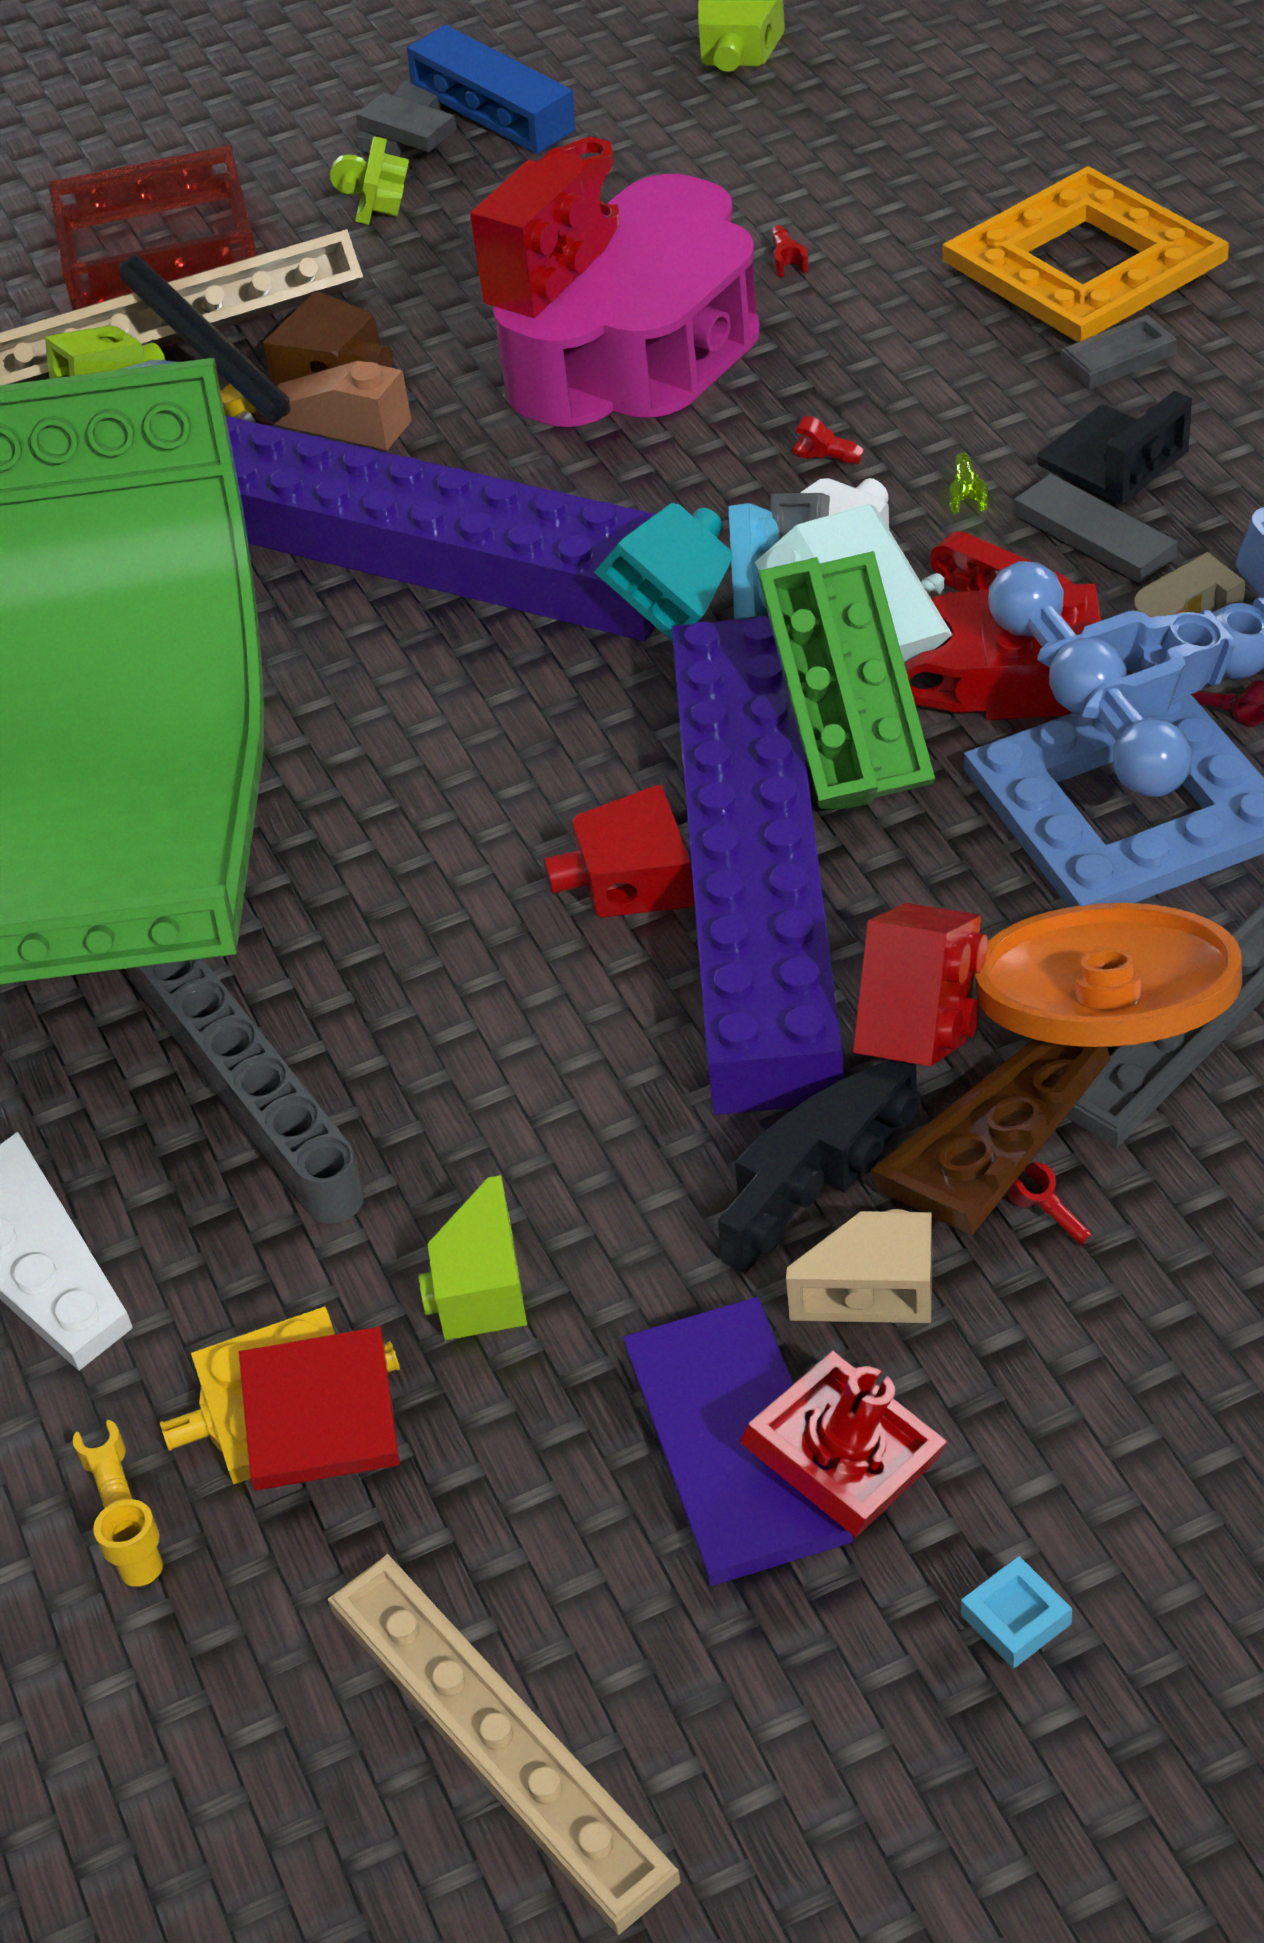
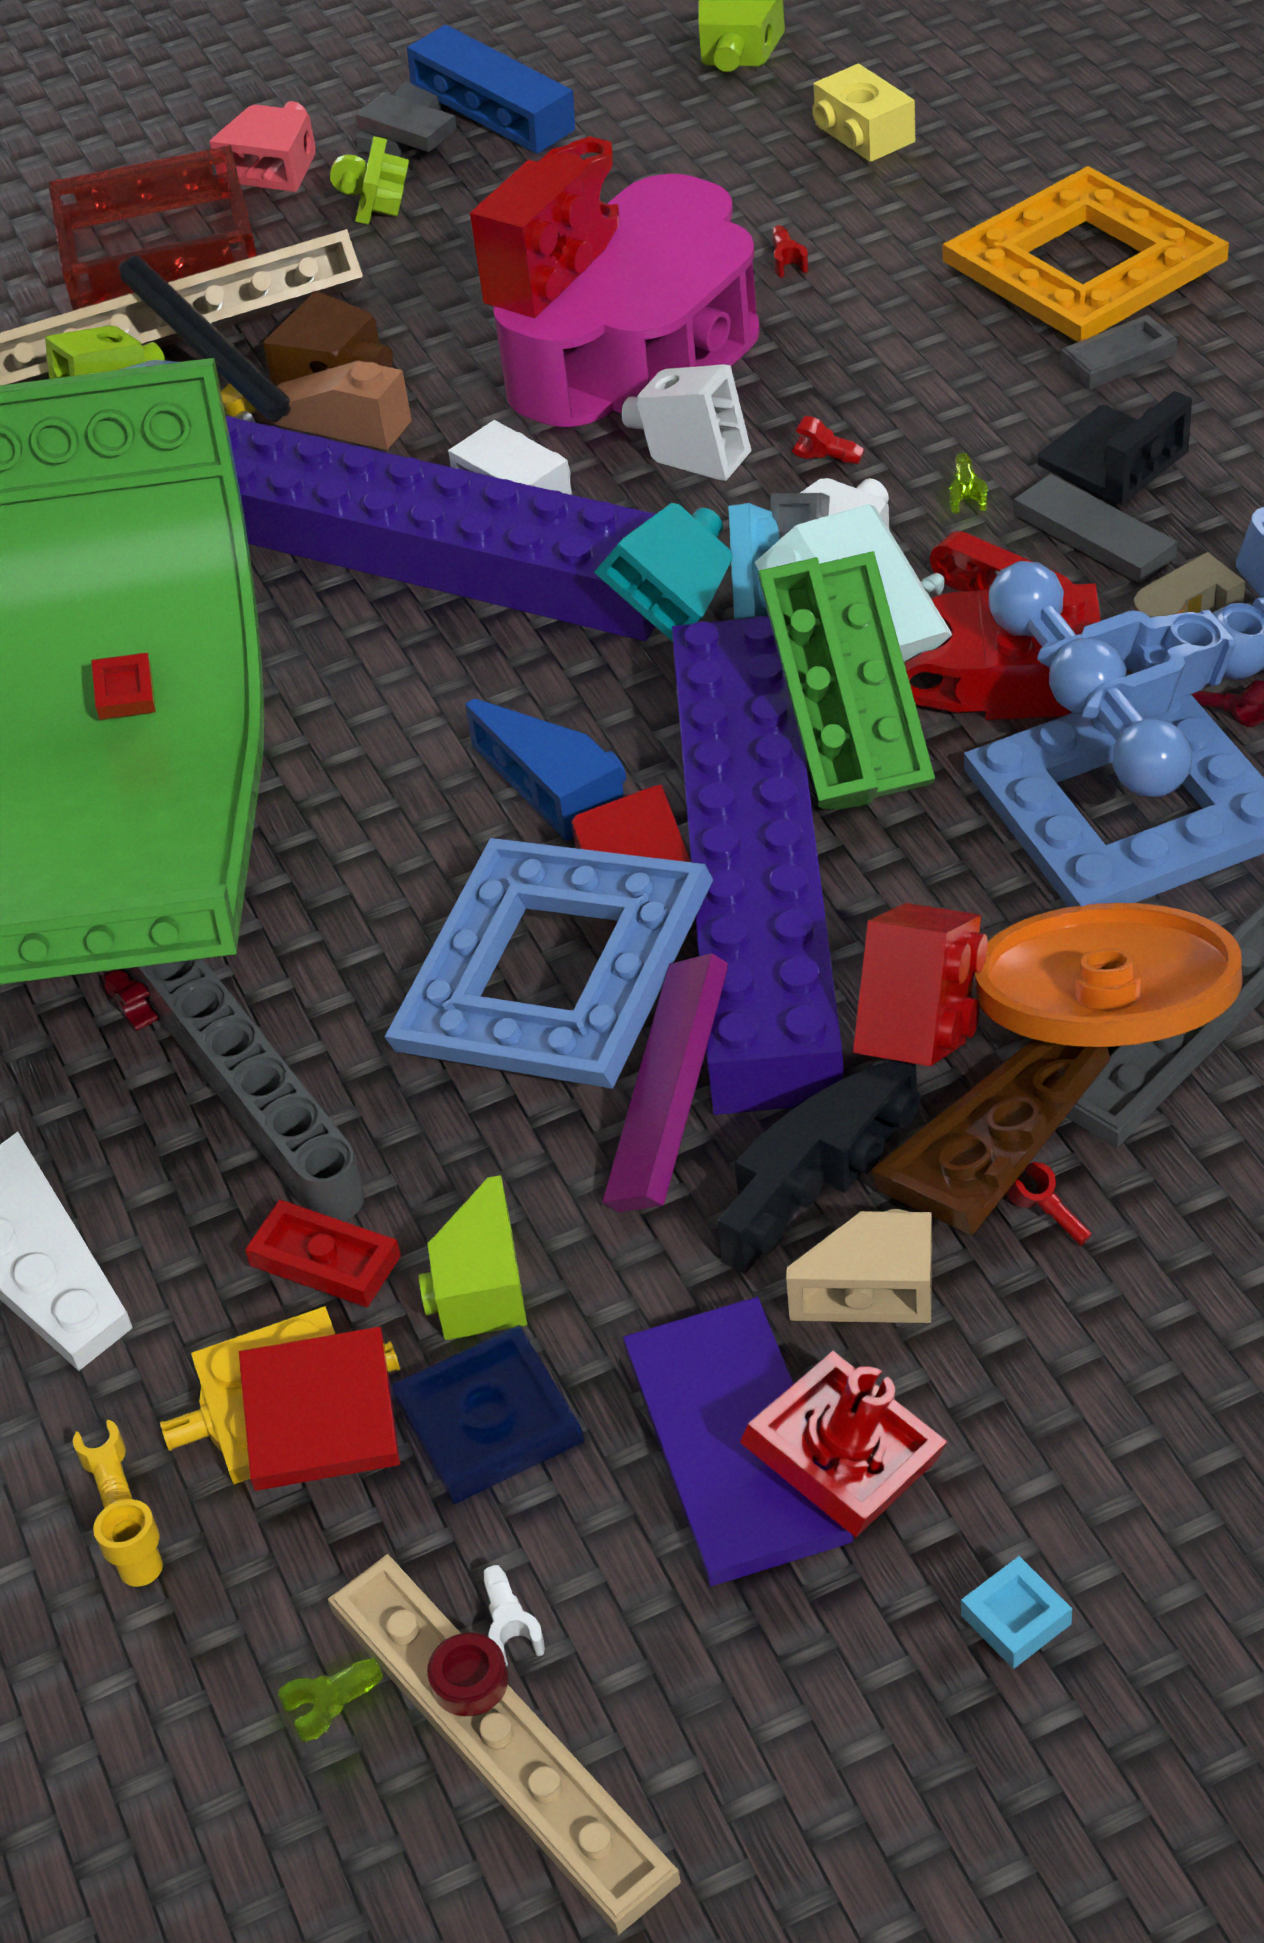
none -> red plate [91,653,156,720]
none -> dark red piece [102,970,159,1031]
none -> coral torso [209,101,316,192]
none -> red plate [245,1199,401,1308]
none -> clear neon green piece [278,1658,384,1742]
none -> medium blue plate [384,838,713,1089]
none -> clear blue tile [392,1325,584,1504]
none -> dark red tile [427,1632,508,1717]
none -> white brick [448,420,572,495]
none -> blue slope [465,698,626,841]
none -> white piece [484,1565,545,1667]
none -> magenta tile [602,953,728,1213]
none -> white torso [622,364,751,481]
none -> light yellow brick [812,63,915,162]

